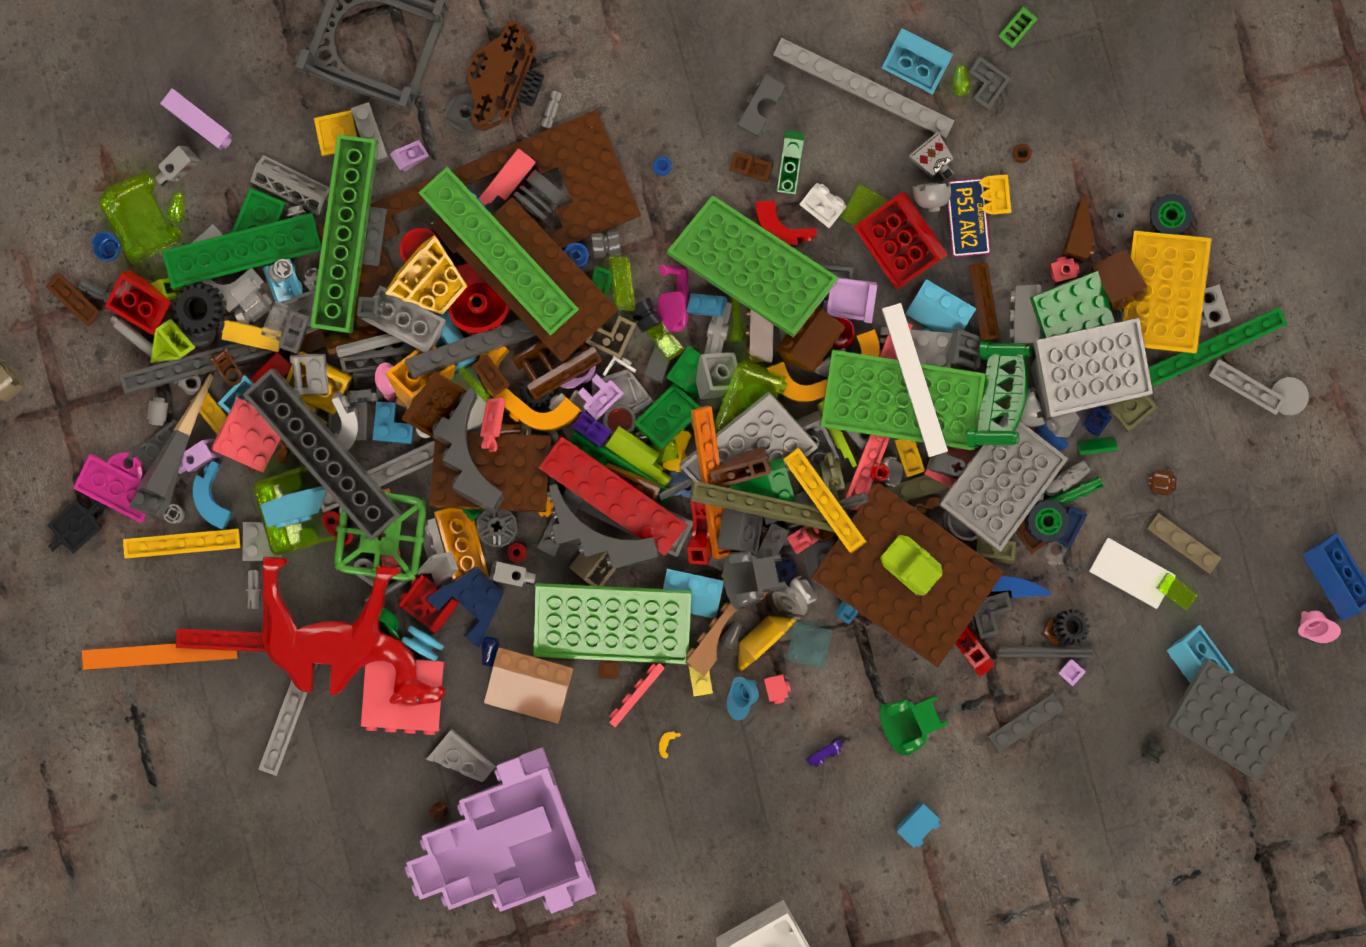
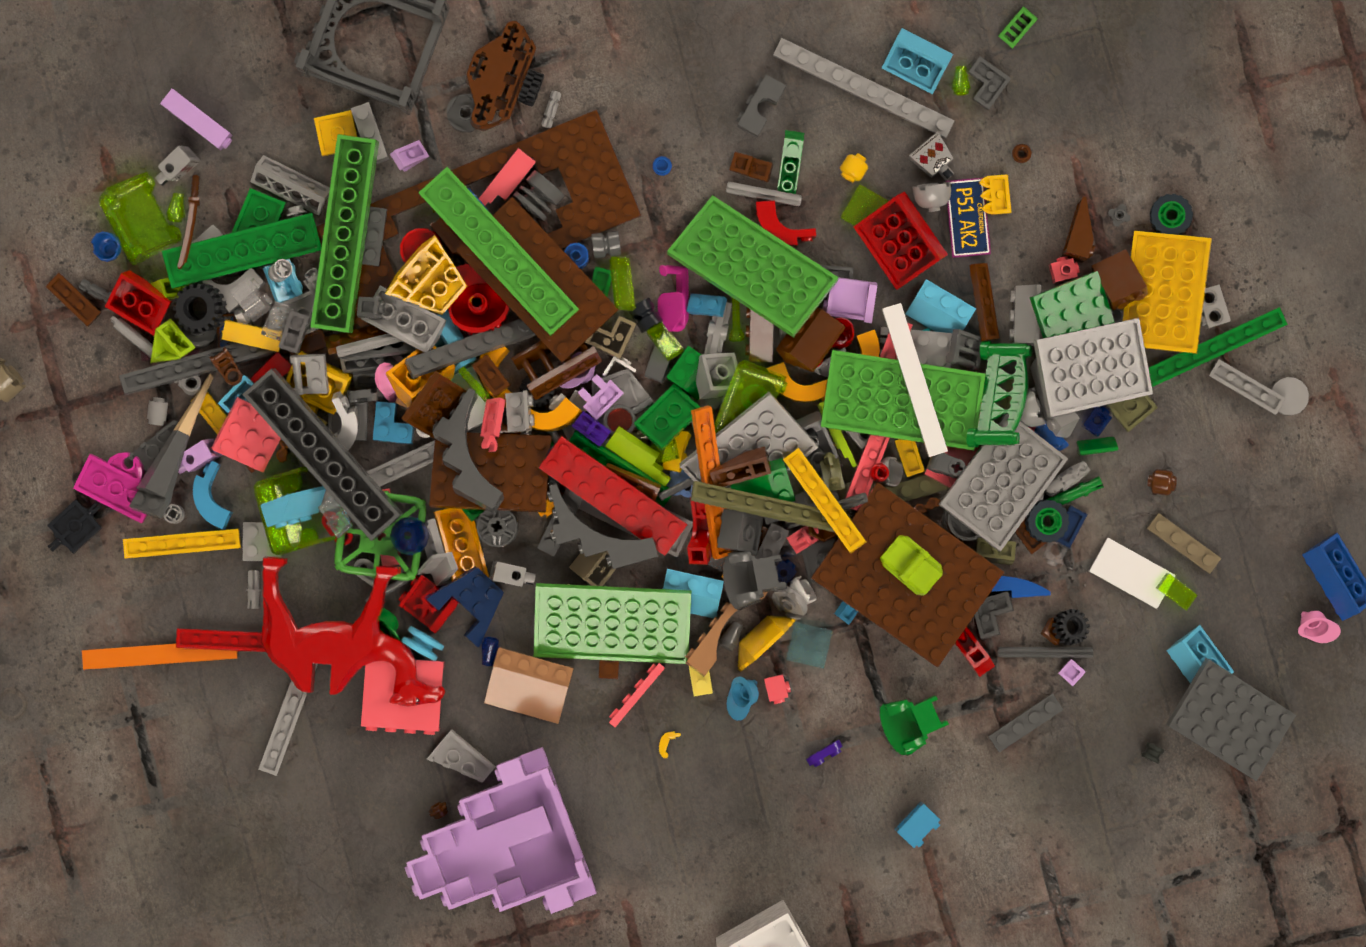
red plate [507,543,527,562] -> none
white bracket [799,183,847,228] -> none
none -> reddish brown sword [177,175,200,269]
none -> clear slope [318,496,353,538]
none -> clear blue piece [390,517,429,555]
none -> light grey bracket [505,390,535,433]
none -> light grey axle [726,182,802,206]
none -> yellow head [840,153,868,183]

